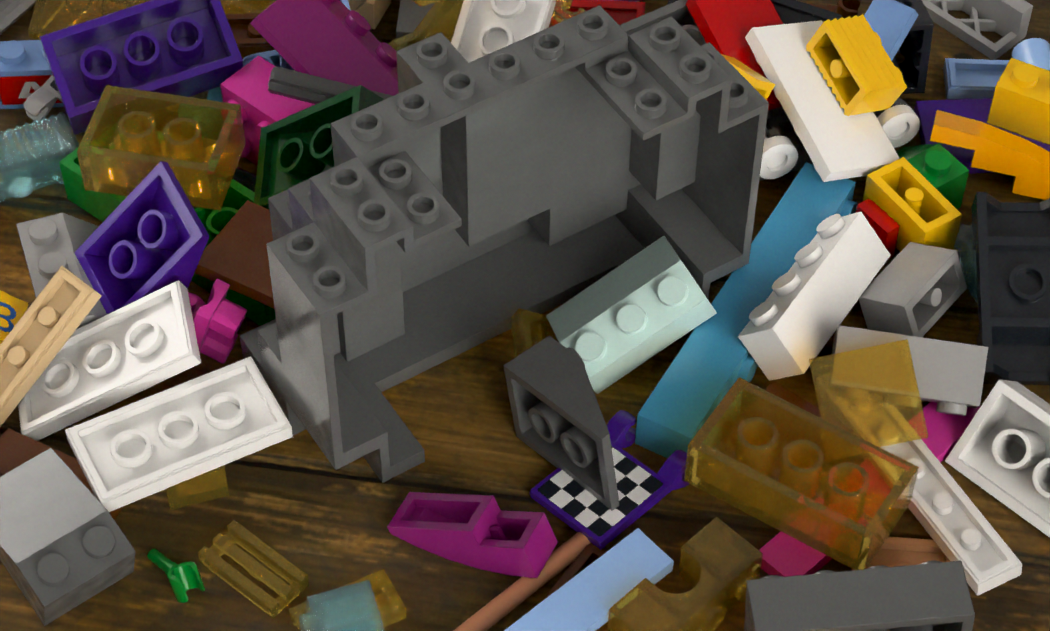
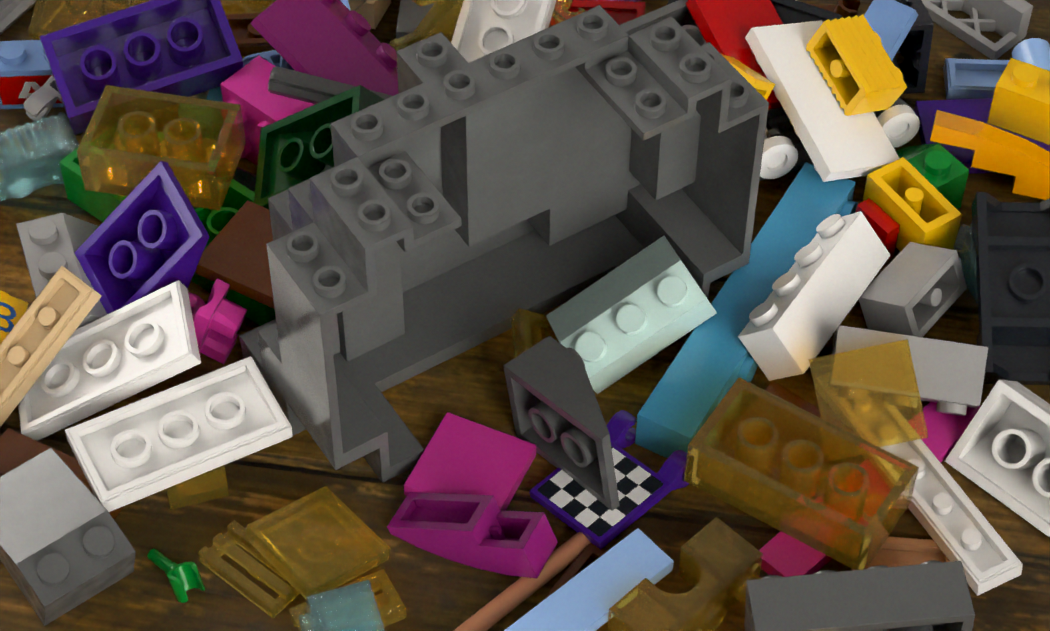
none -> clear yellow tile [245,486,391,603]
none -> dark pink tile [404,412,536,511]

